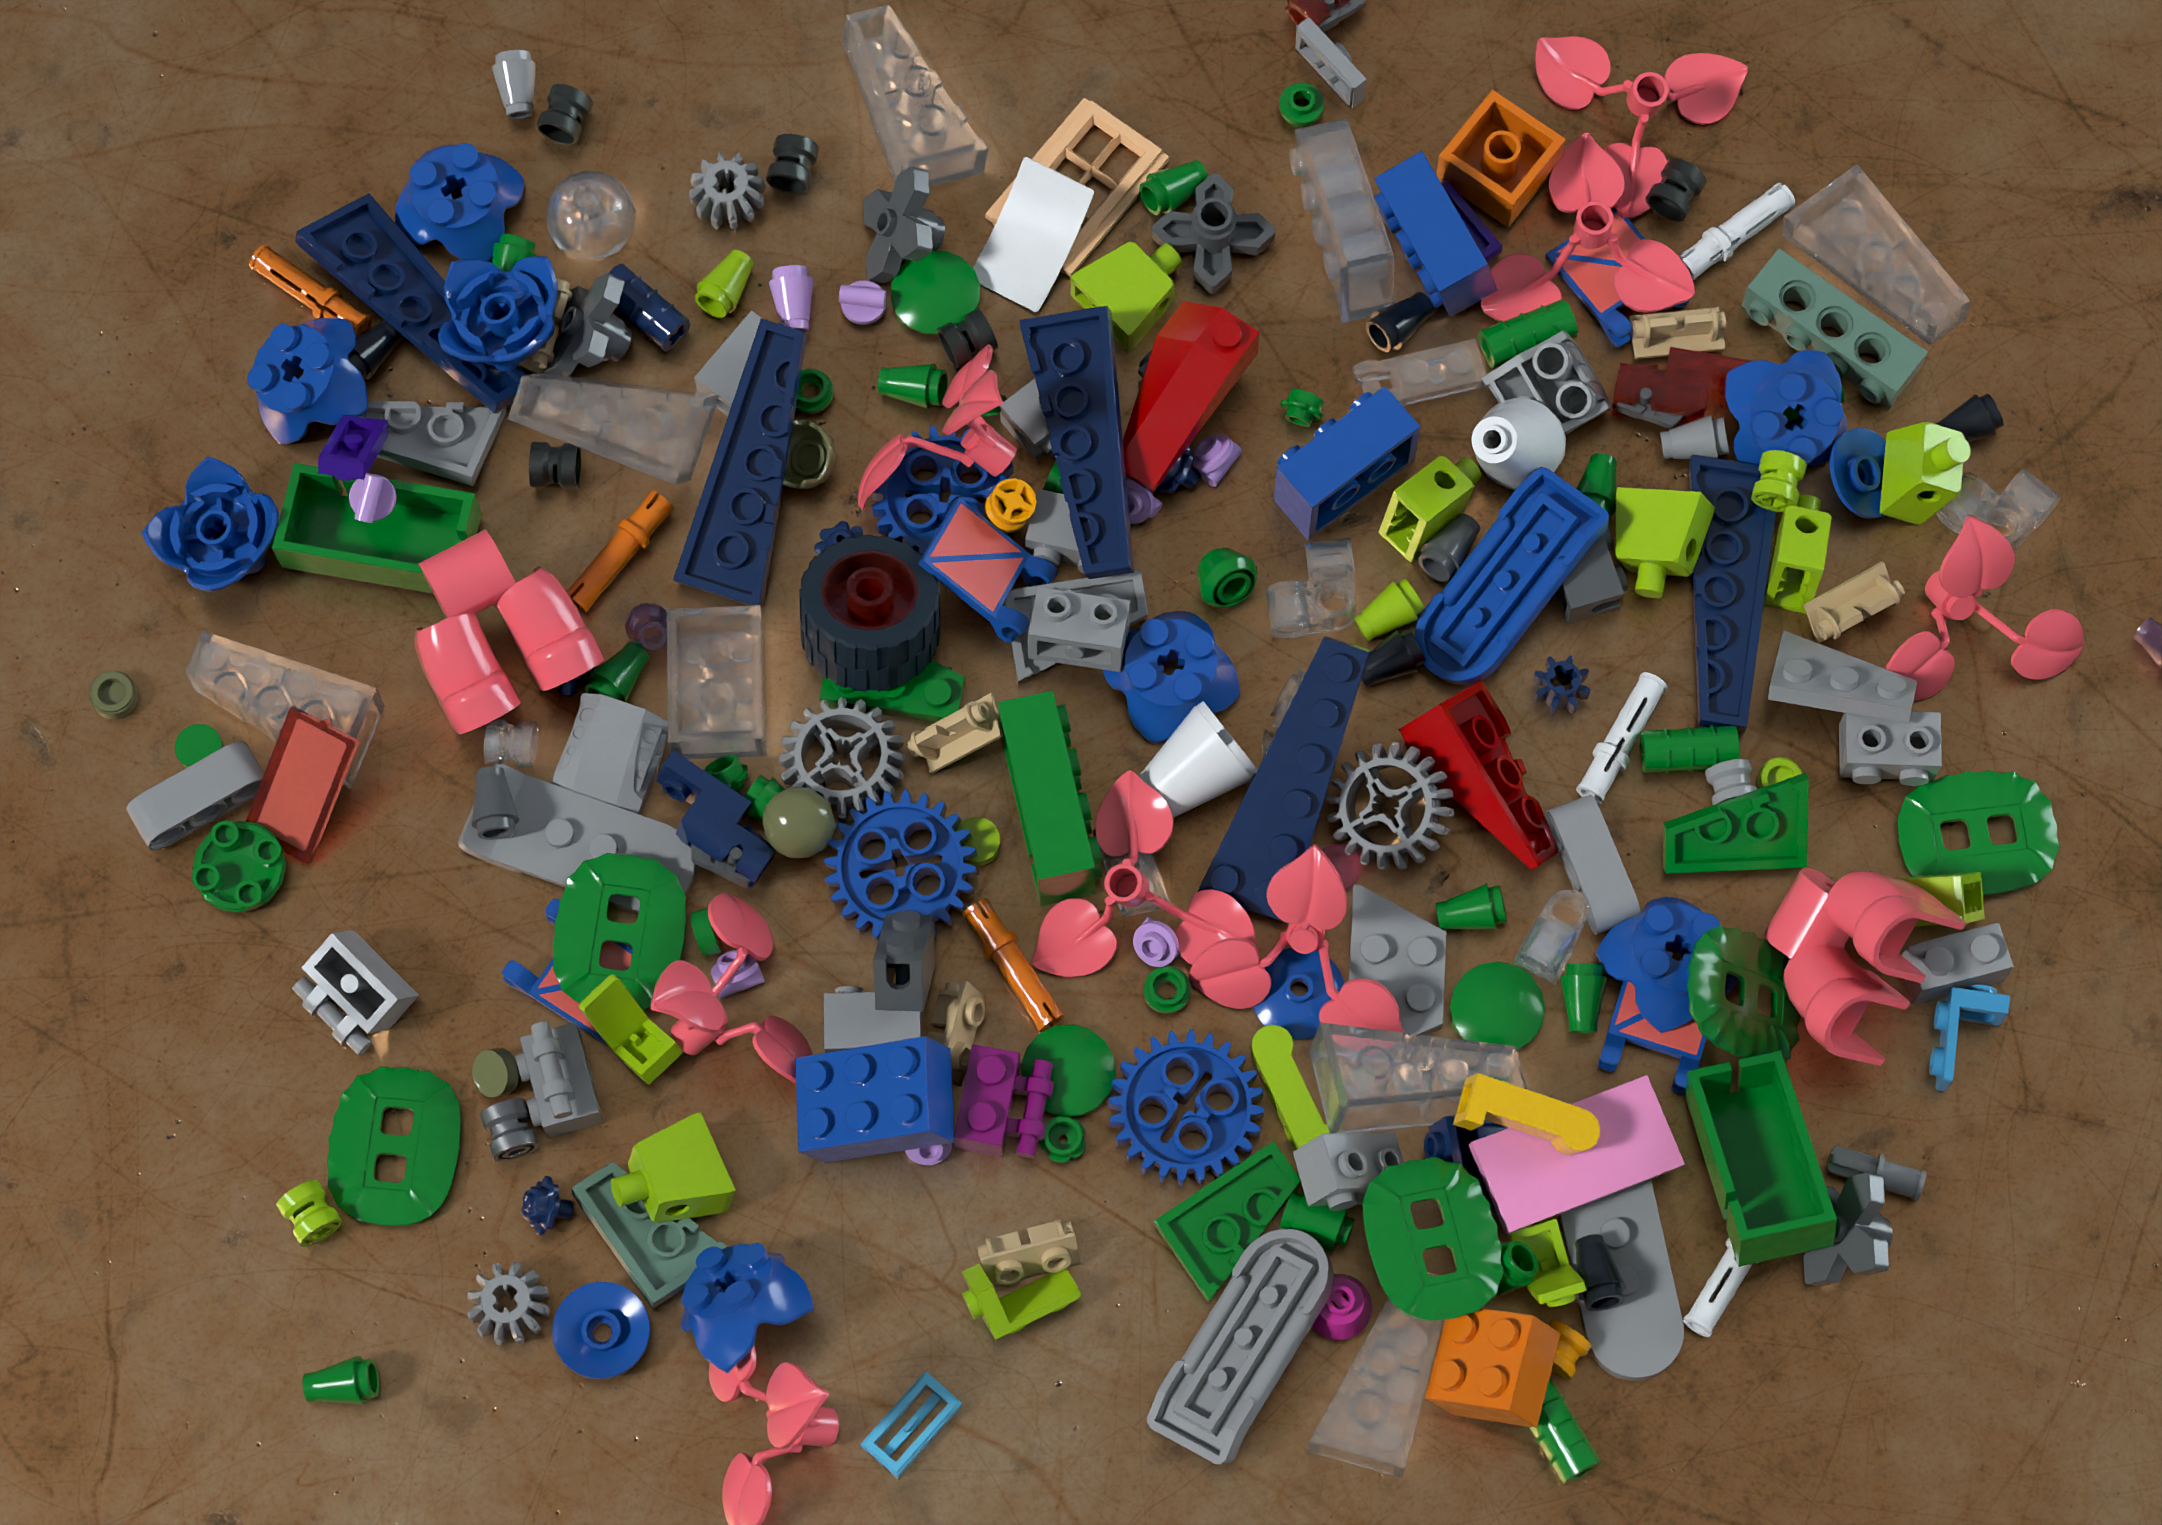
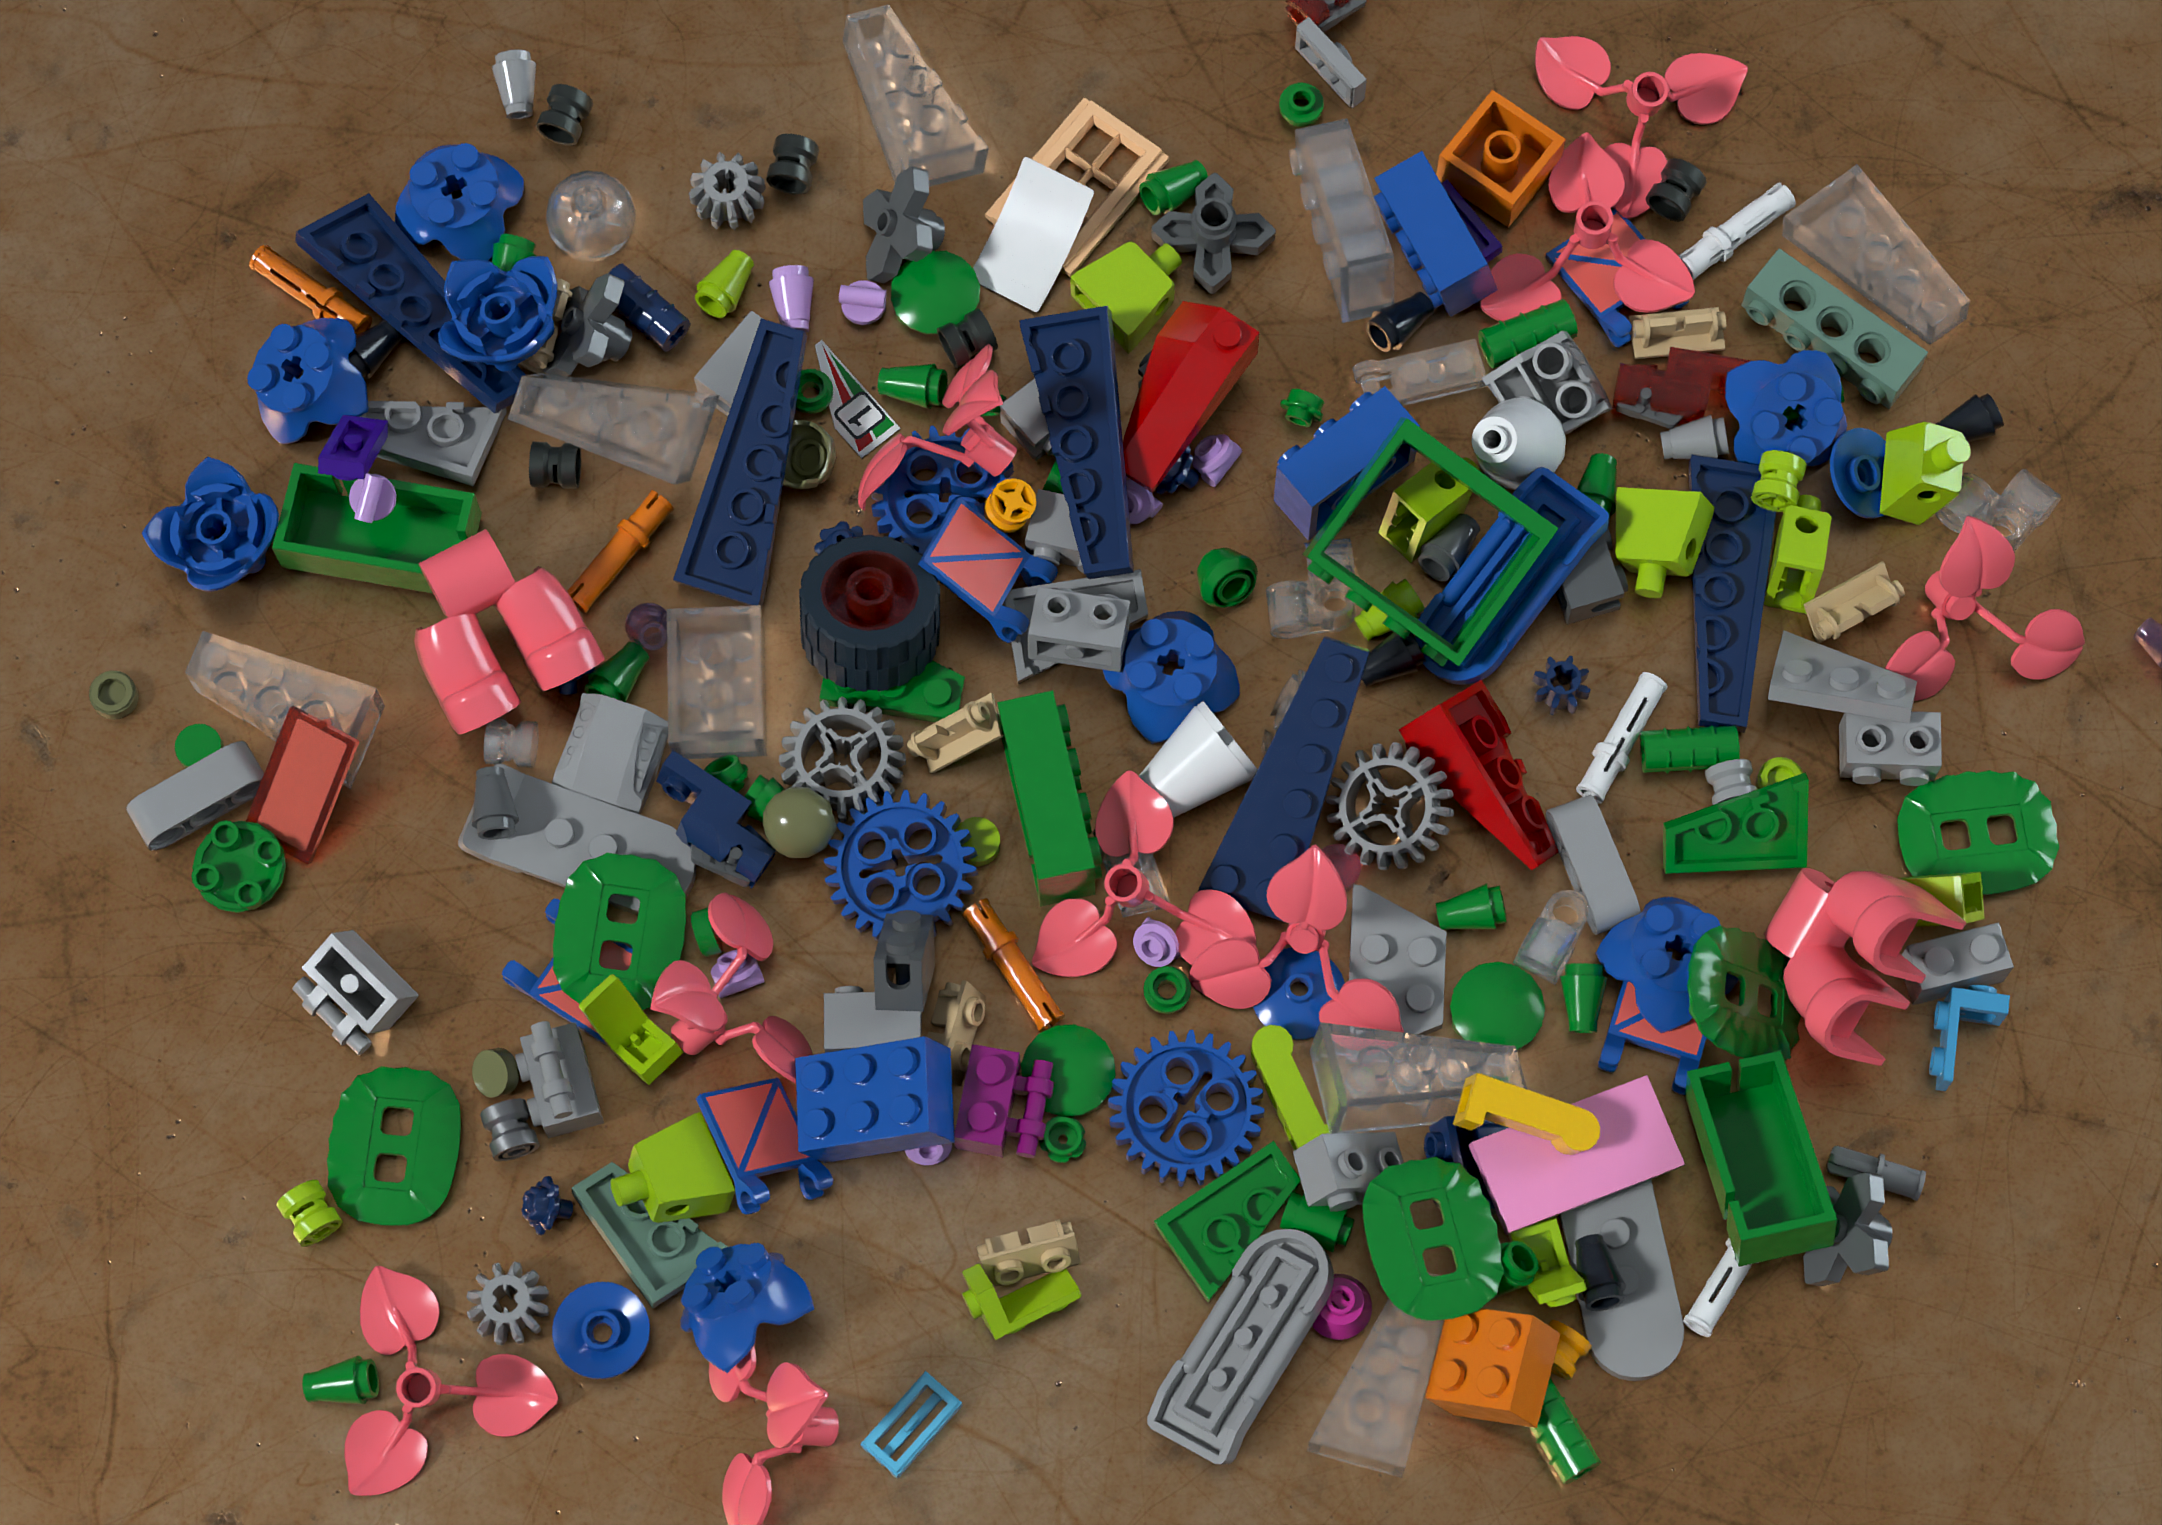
none -> coral plant [344,1266,558,1496]
none -> flag [696,1077,833,1214]
none -> sticker [815,340,900,458]
none -> green window [1302,417,1559,667]

